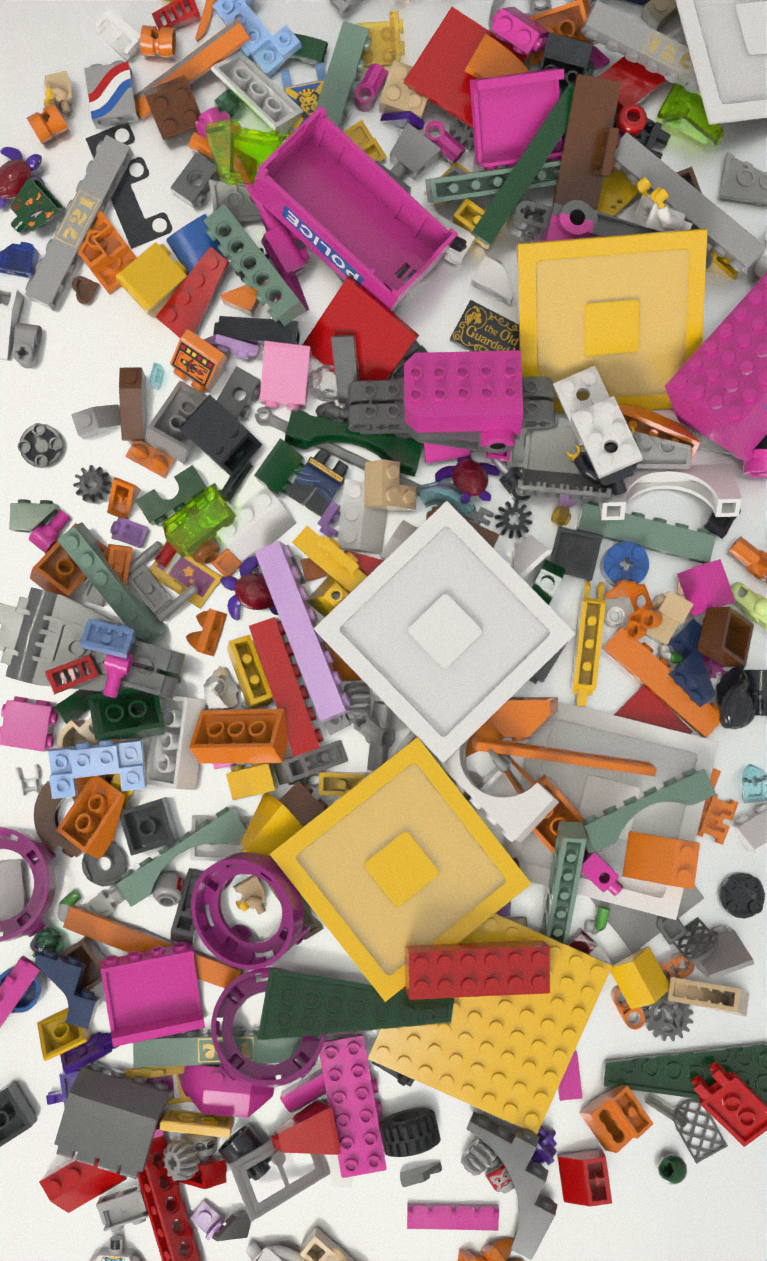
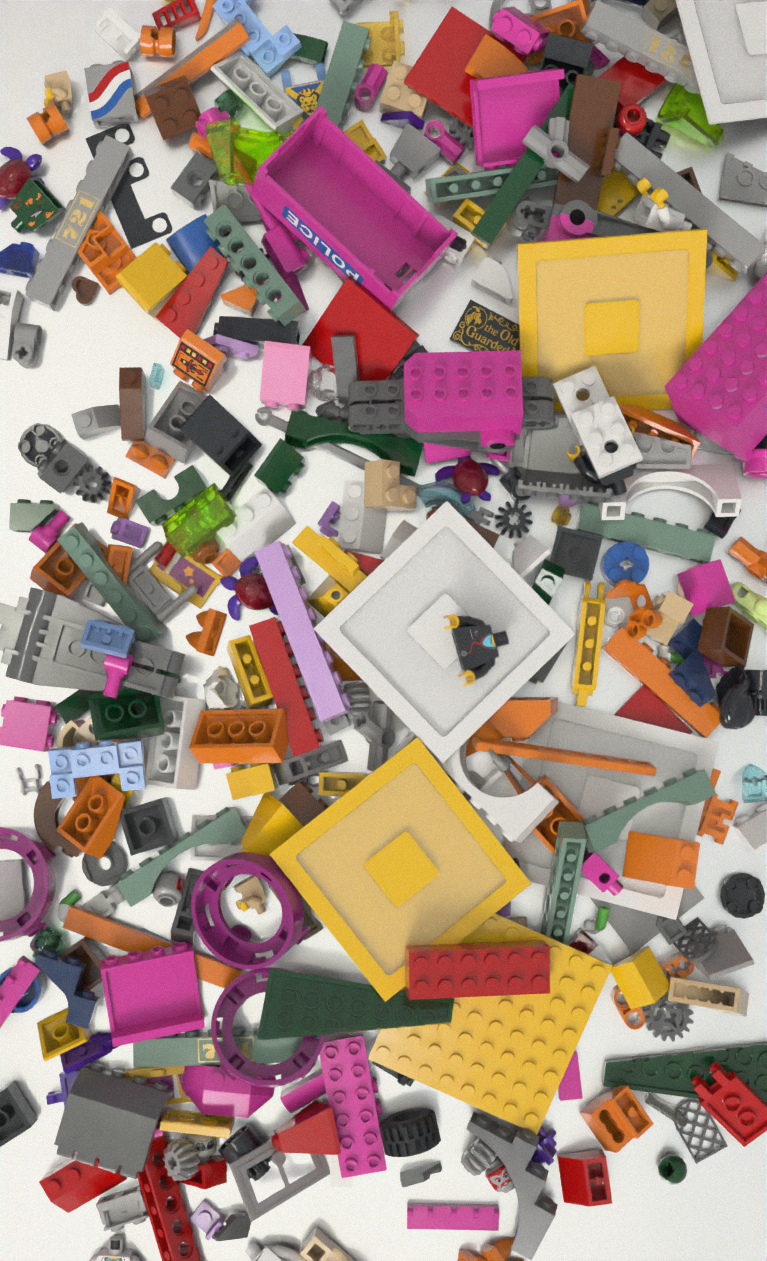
red slope [45,654,99,695] -> none
dark grey brick [216,366,261,422] -> none
hips [285,449,349,517] -> none
orange tile [300,558,328,582] -> none
none -> dark grey brick [37,438,89,494]
none -> black torso [443,614,509,687]
none -> light grey piece [522,117,590,184]

